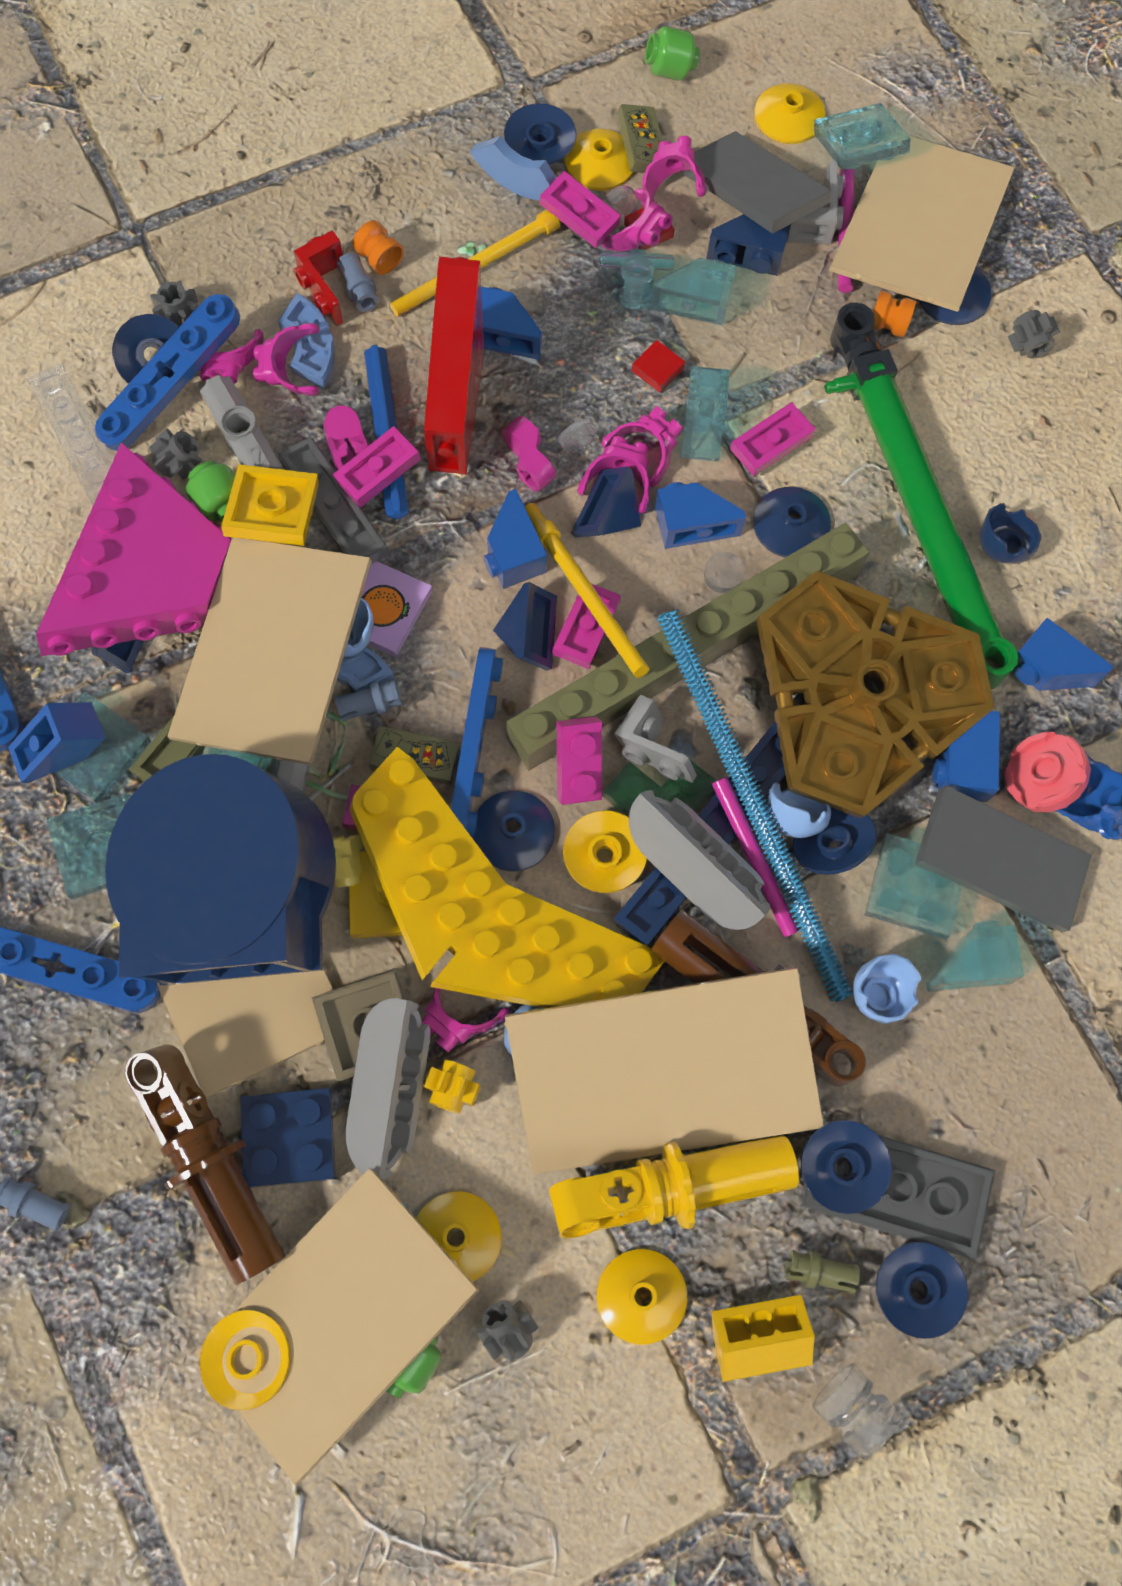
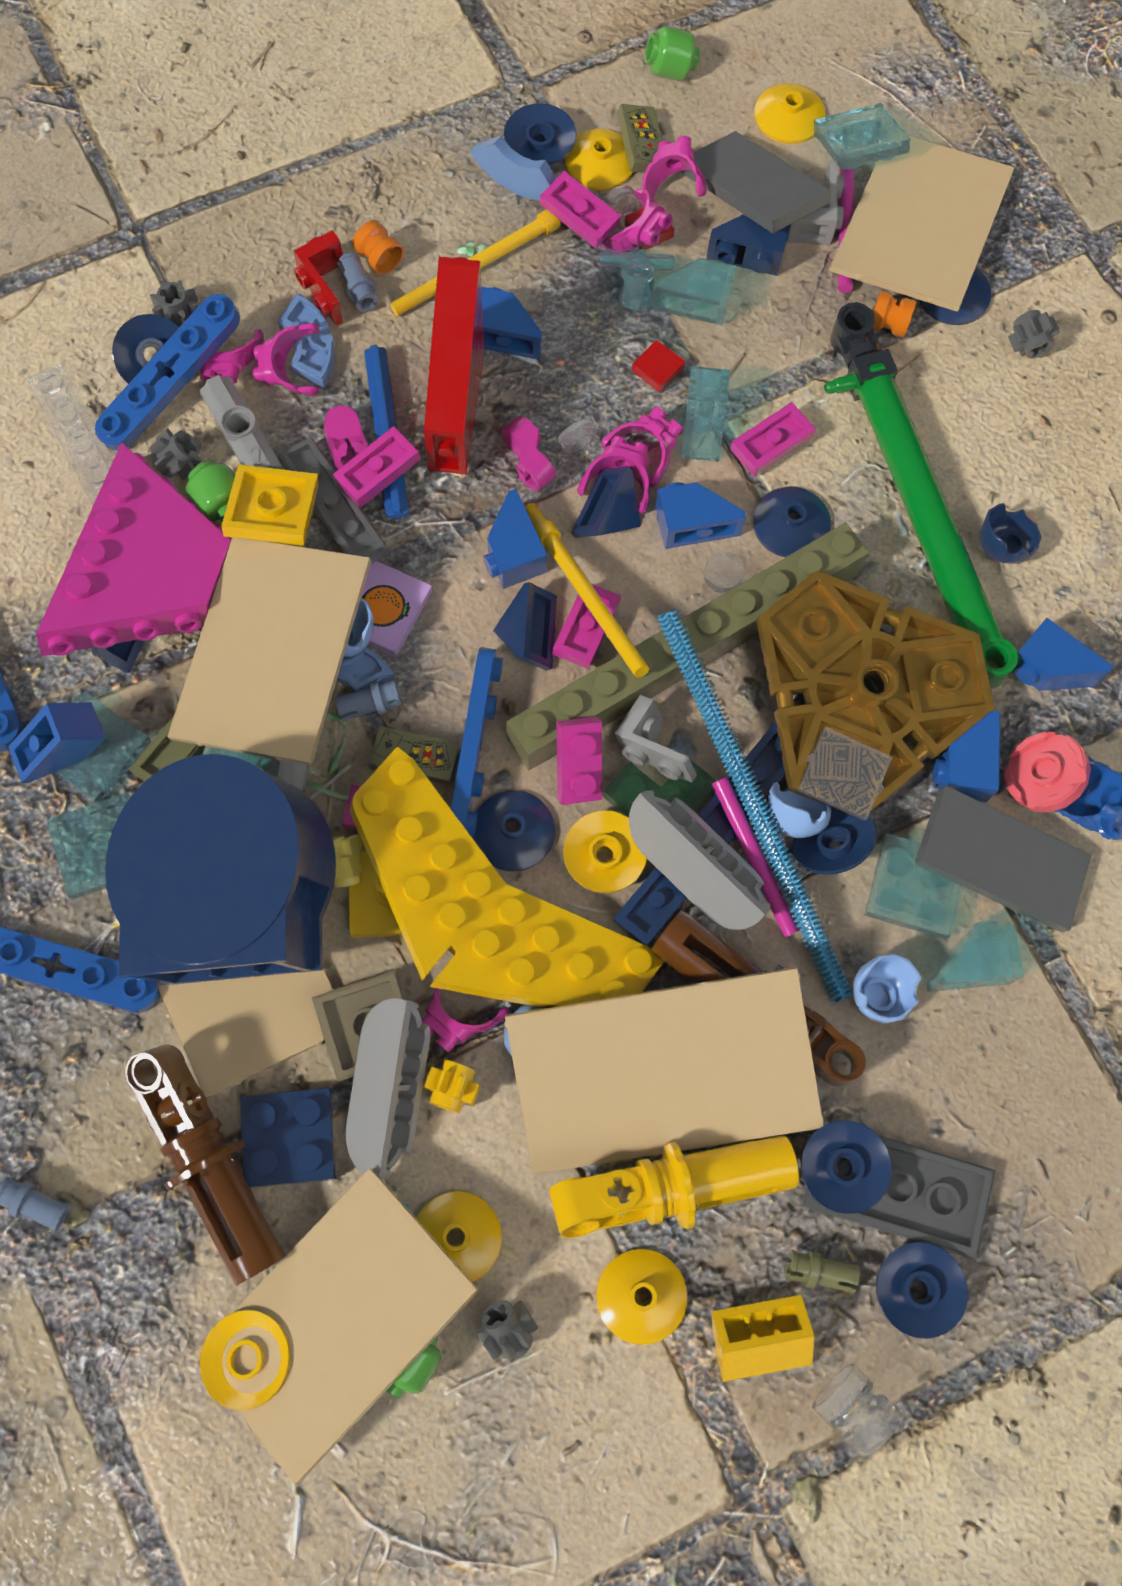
none -> clear piece [798,727,892,821]

